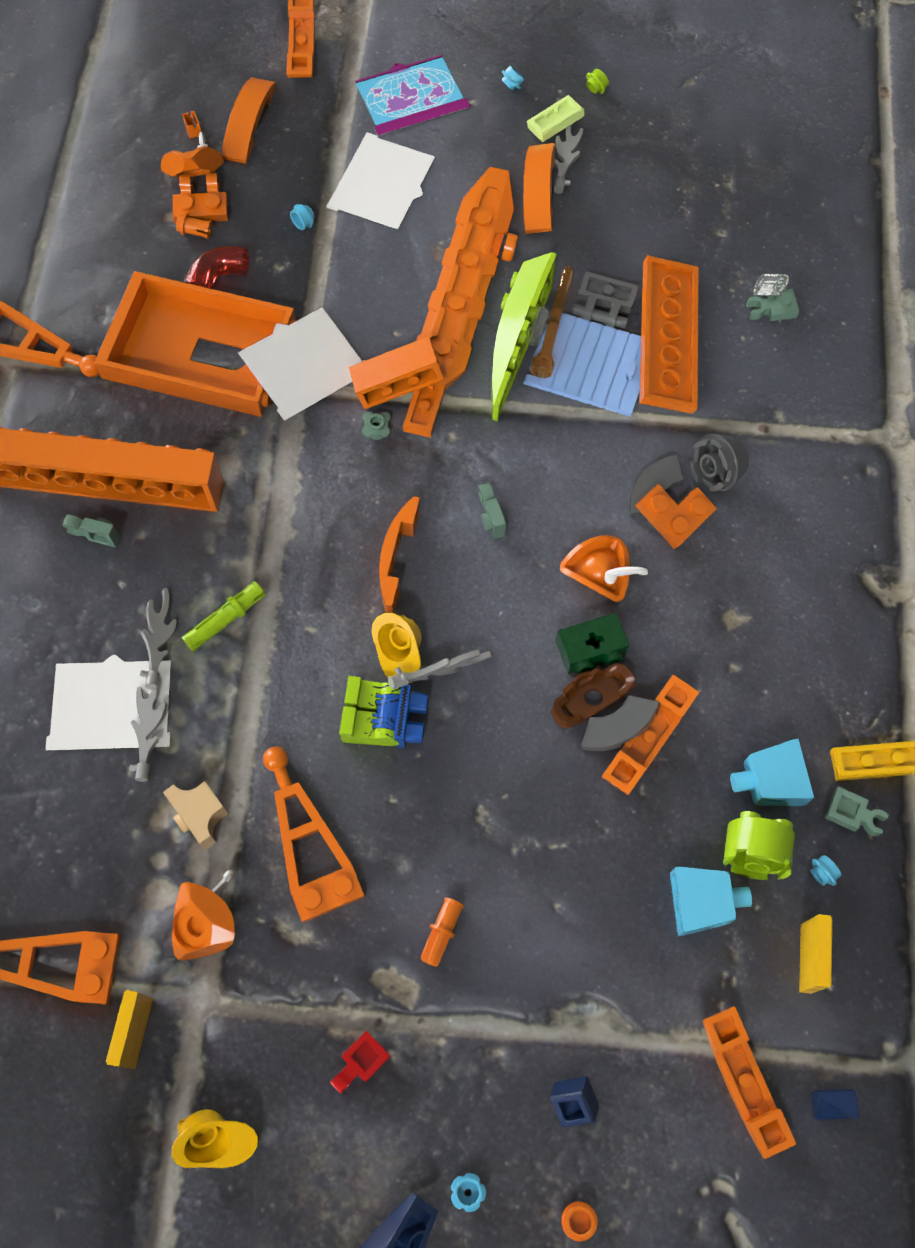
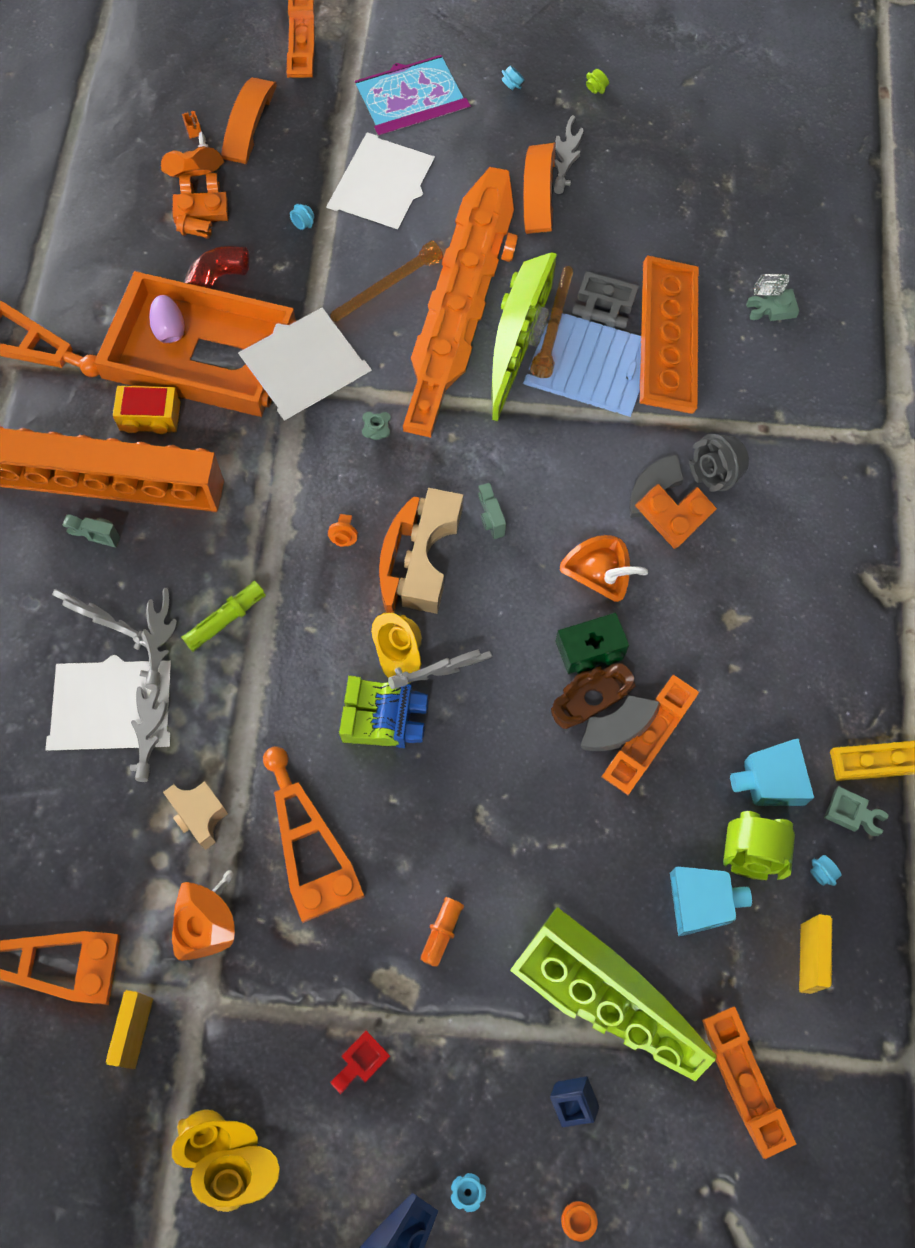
orange brick [348,336,444,410] -> none
yellowish green plate [527,95,584,142] -> none
dark blue slope [811,1089,859,1120] -> none
none -> light grey piece [52,589,147,650]
none -> brick [113,386,180,434]
none -> lavender animal [150,295,185,343]
none -> yellow piece [190,1146,280,1212]
none -> orange plate [328,514,358,547]
none -> clear orange piece [330,240,443,322]
none -> tan arch [397,488,463,614]
none -> lime wedge [510,907,717,1081]

